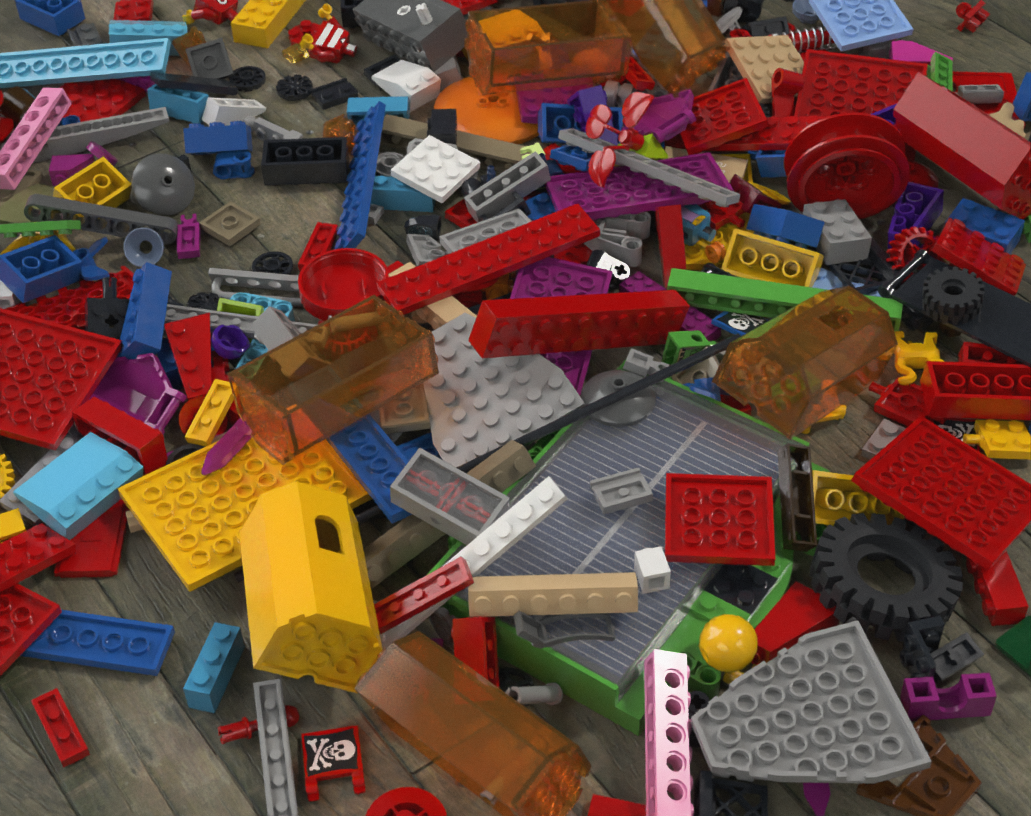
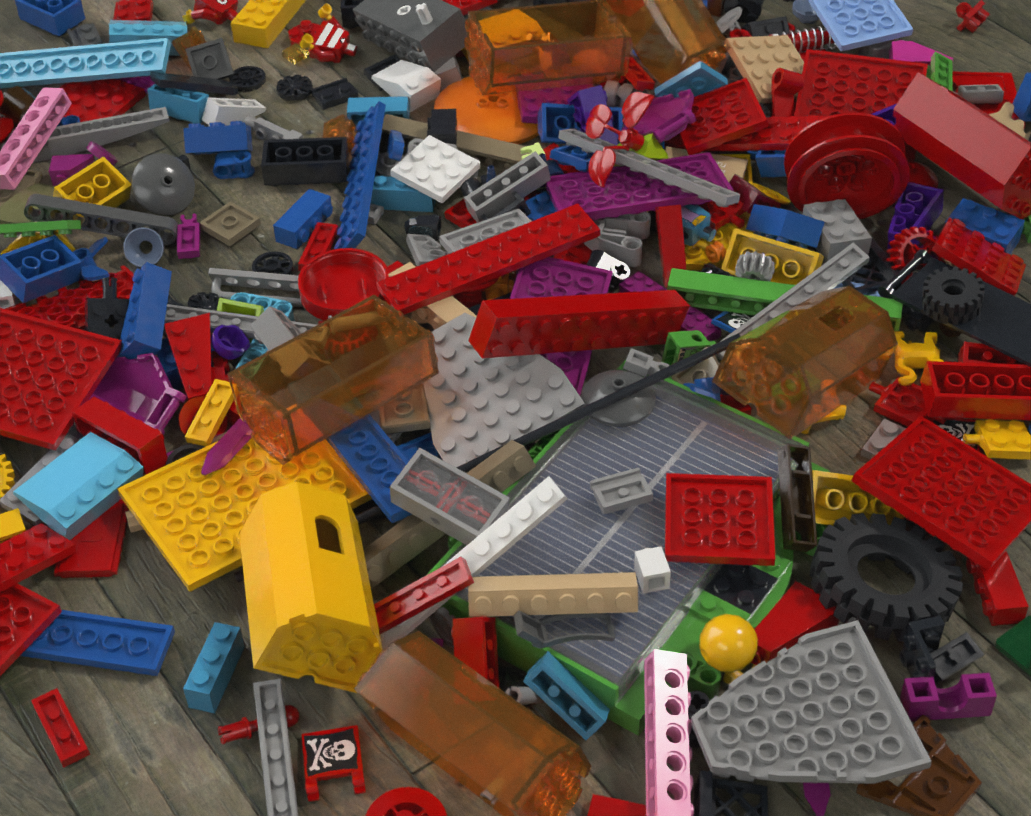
none -> blue brick [273,189,333,249]
none -> blue beam [387,130,404,161]
none -> dark azure brick [523,651,610,740]
none -> dark azure plate [655,61,728,98]
none -> light grey plate [716,242,870,367]
none -> light grey gear [735,251,775,282]

